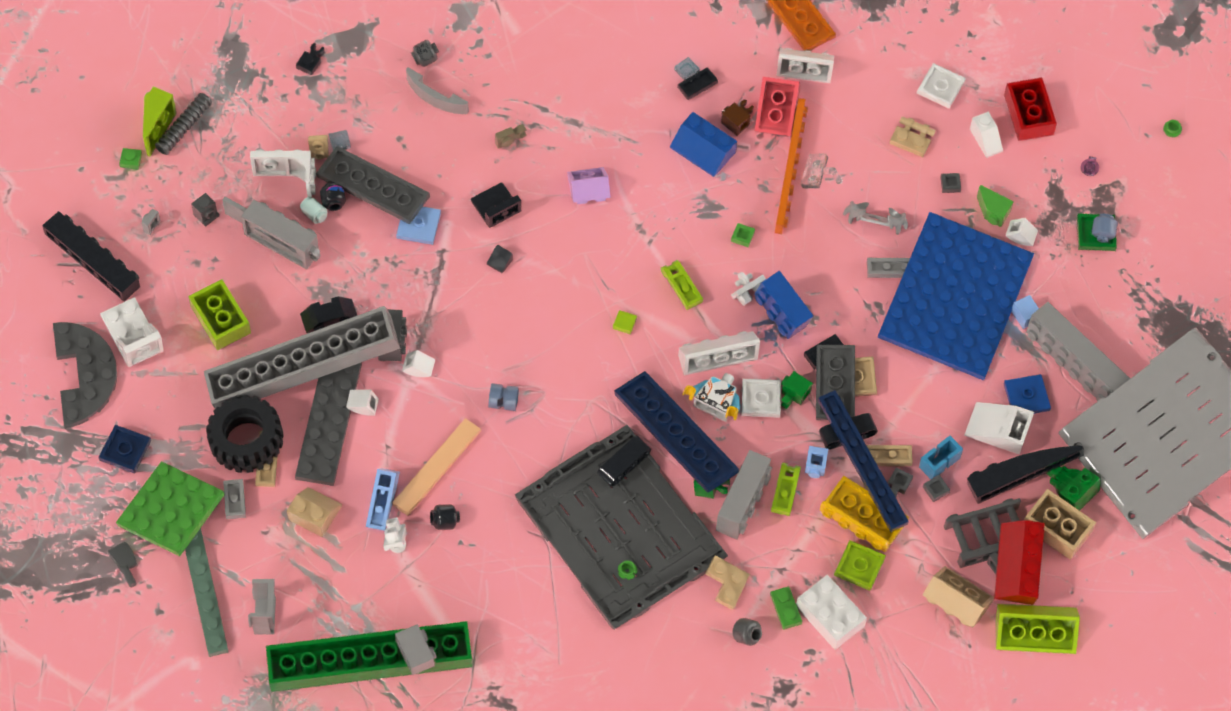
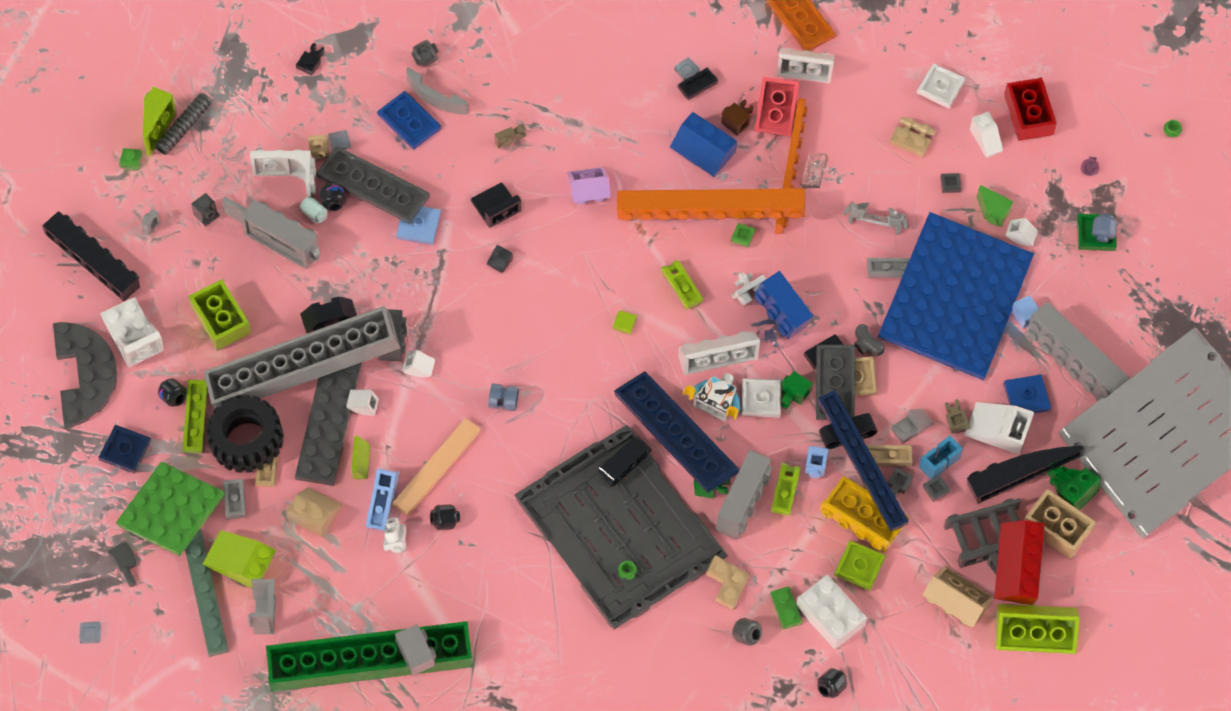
none -> clear light blue tile [79,622,101,644]
none -> black head [158,378,187,407]
none -> lime plate [182,380,208,453]
none -> lime slope [203,530,276,588]
none -> lime slope [352,435,370,479]
none -> blue tile [377,91,441,150]
none -> orange brick [617,188,806,220]
none -> black head [817,668,847,698]
none -> dark grey piece [854,324,884,356]
none -> light grey slope [891,408,934,444]
none -> dark tan plate [945,399,970,434]

